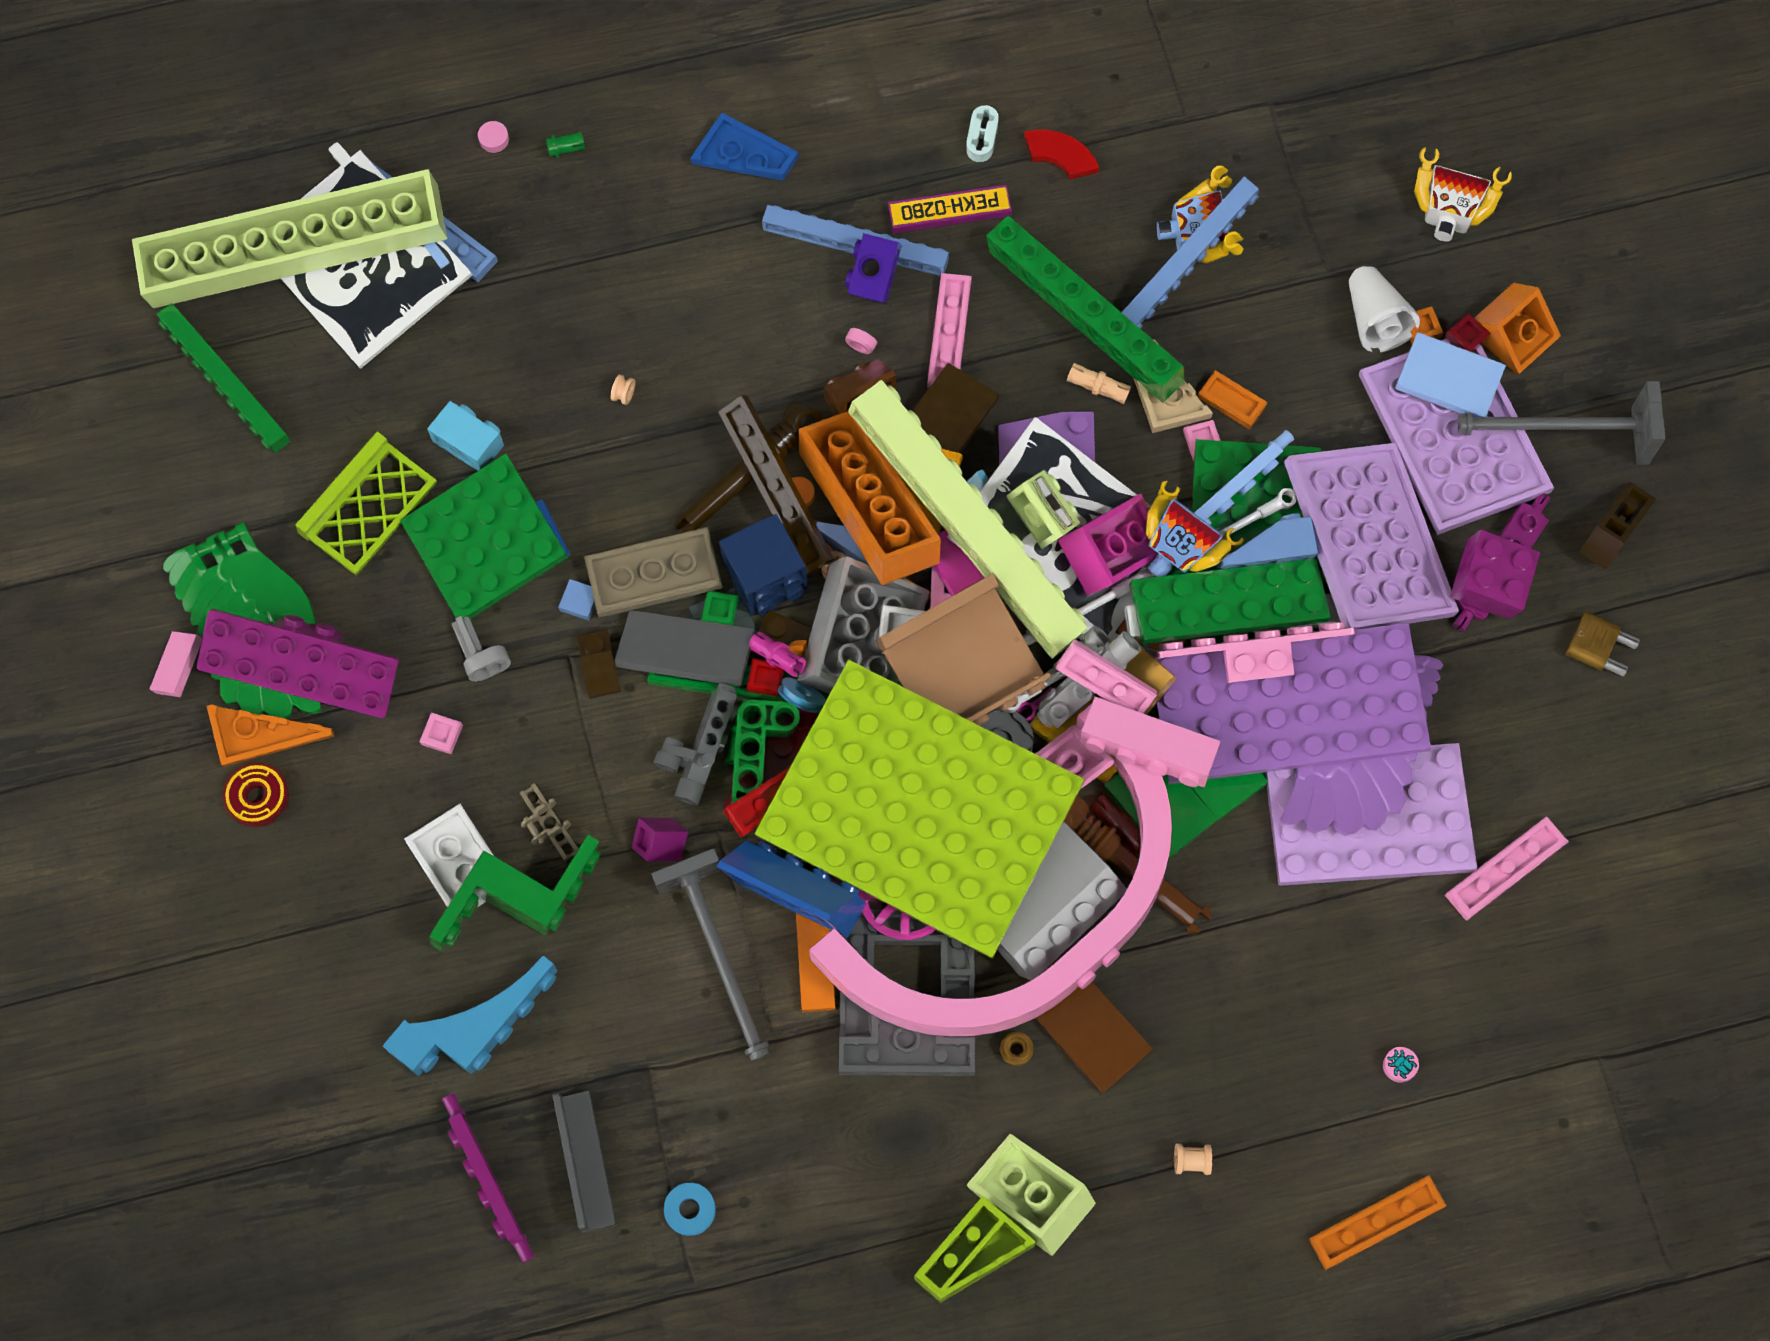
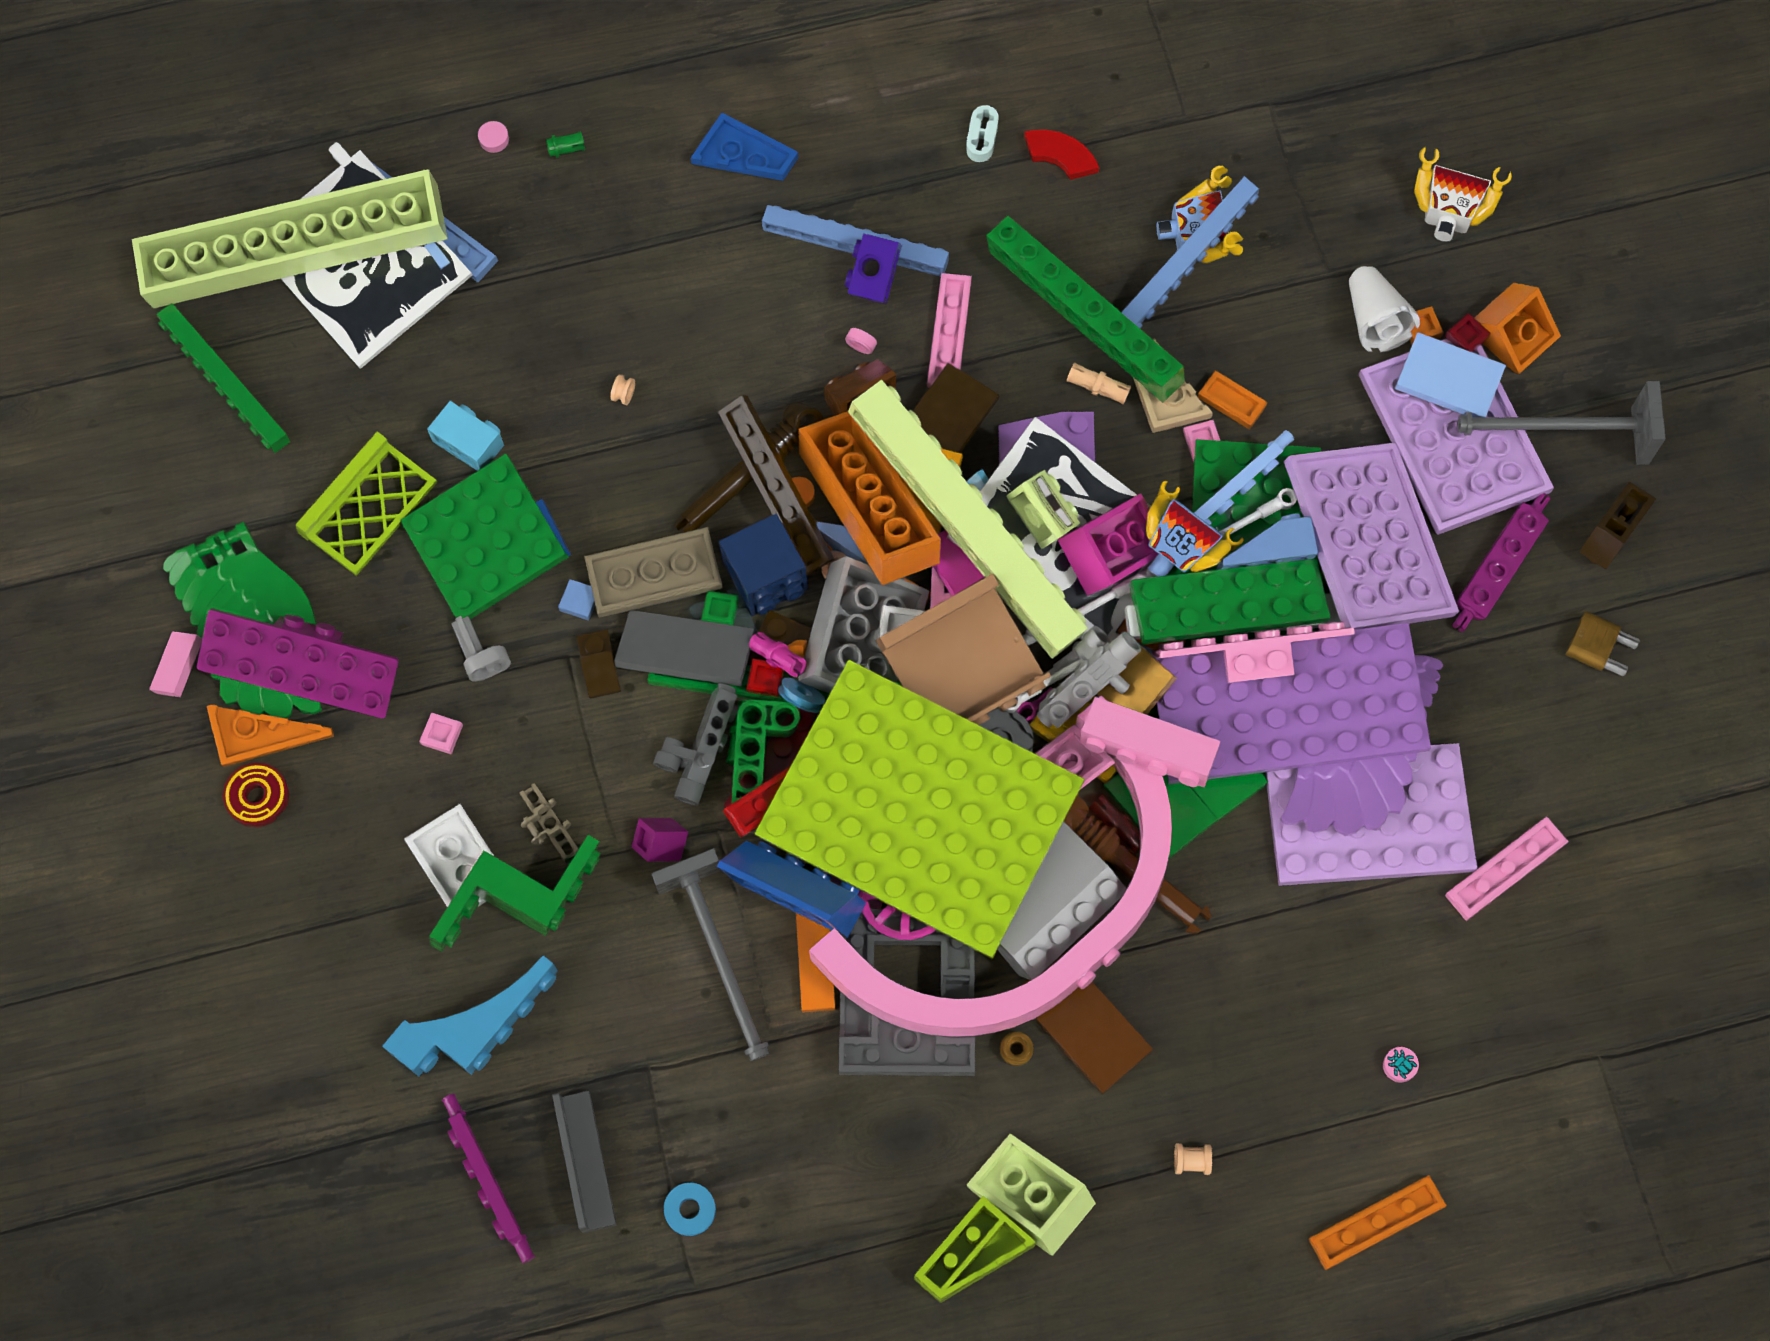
tile [888,185,1012,234] -> none
bright pink tile [1055,639,1157,713] -> none
magenta brick [1450,529,1540,620] -> none

